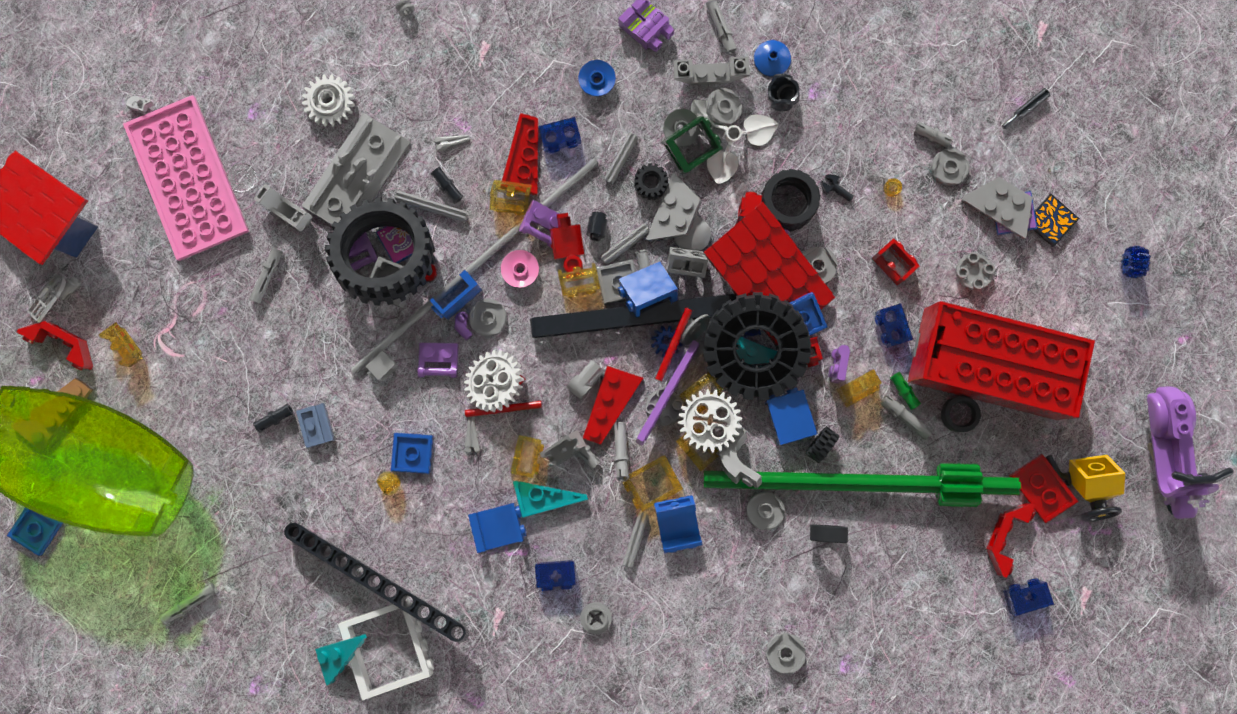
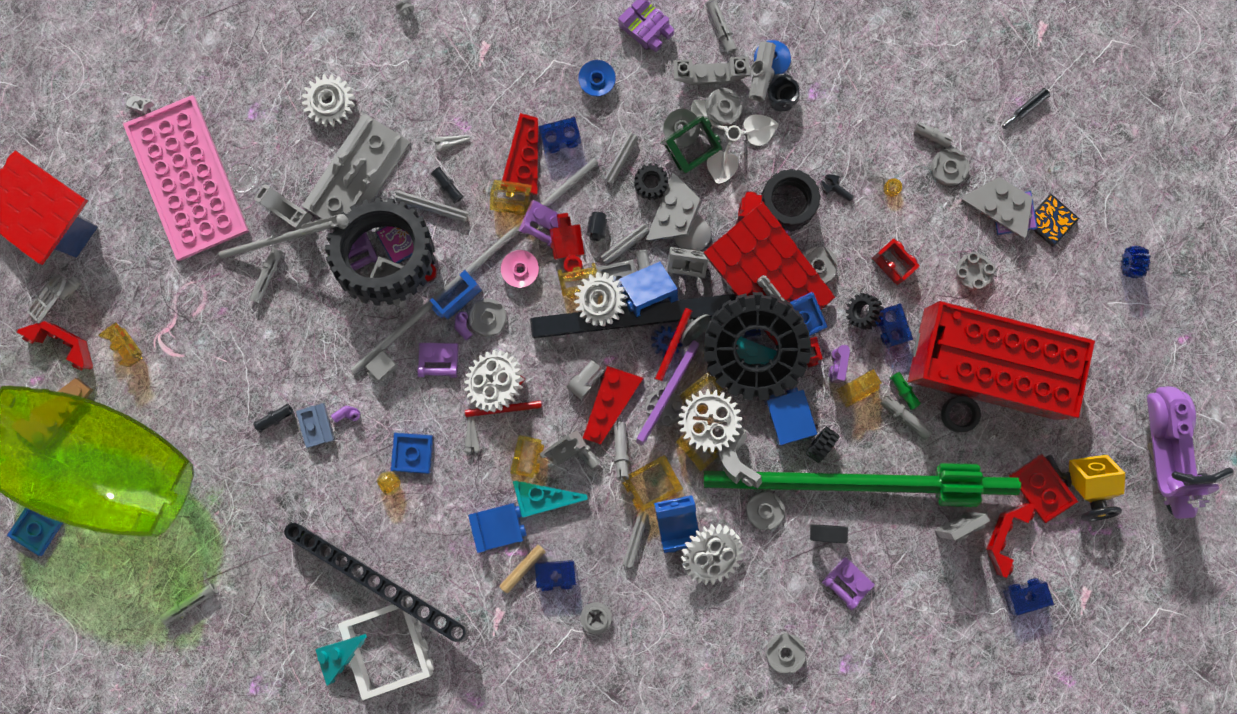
none -> light grey bar [219,214,349,259]
none -> medium lavender arm [331,406,360,423]
none -> tan axle [499,545,546,593]
none -> white gear [574,272,628,326]
none -> white gear [681,524,744,585]
none -> light grey piece [749,41,776,102]
none -> light grey axle [757,275,784,301]
none -> medium lavender plate [822,557,875,610]
none -> black tyre [846,293,884,330]
none -> light grey plate [934,512,990,542]

